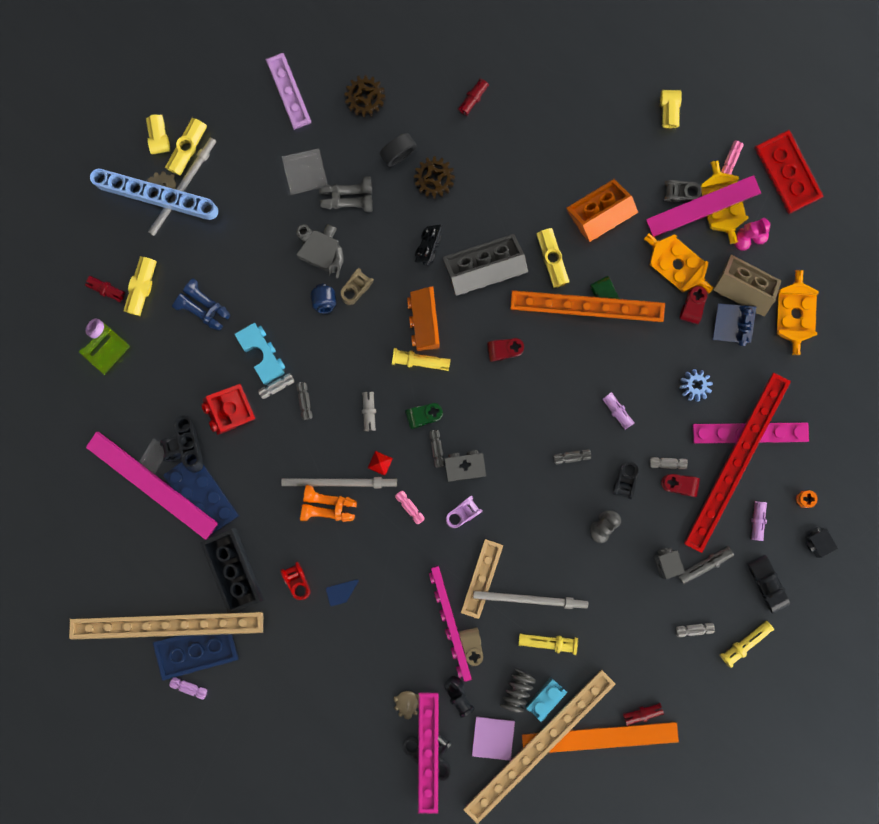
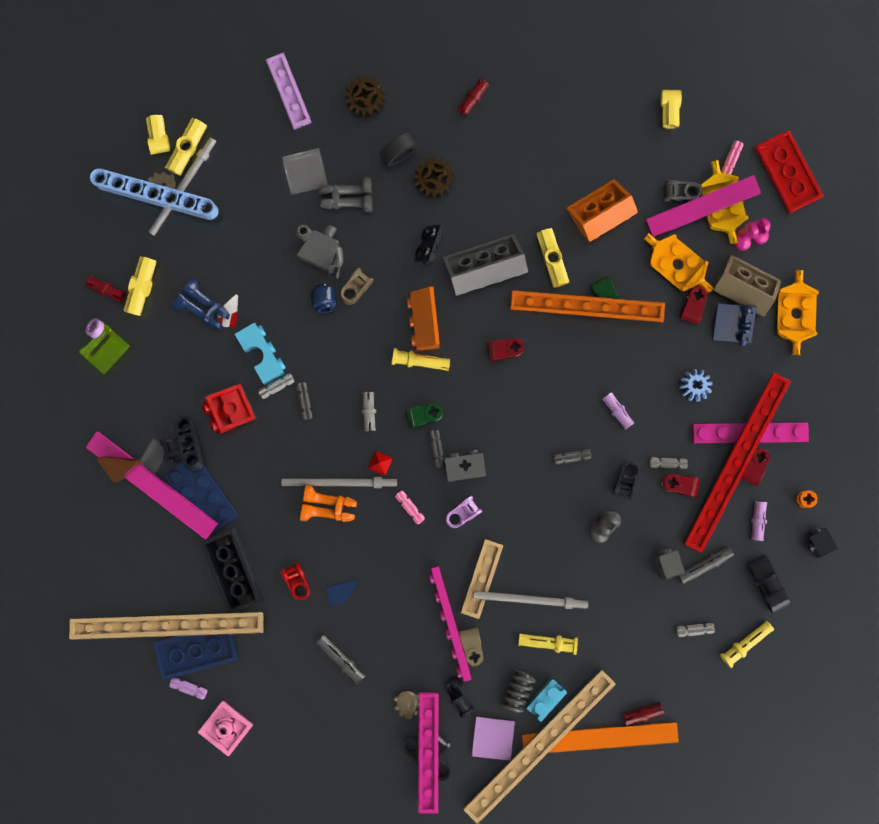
none -> reddish brown slope [97,456,142,483]
none -> bright pink plate [198,701,254,757]
none -> white sticker [218,294,238,327]
none -> dark grey pin [316,635,365,685]
none -> dark red piece [741,448,770,486]

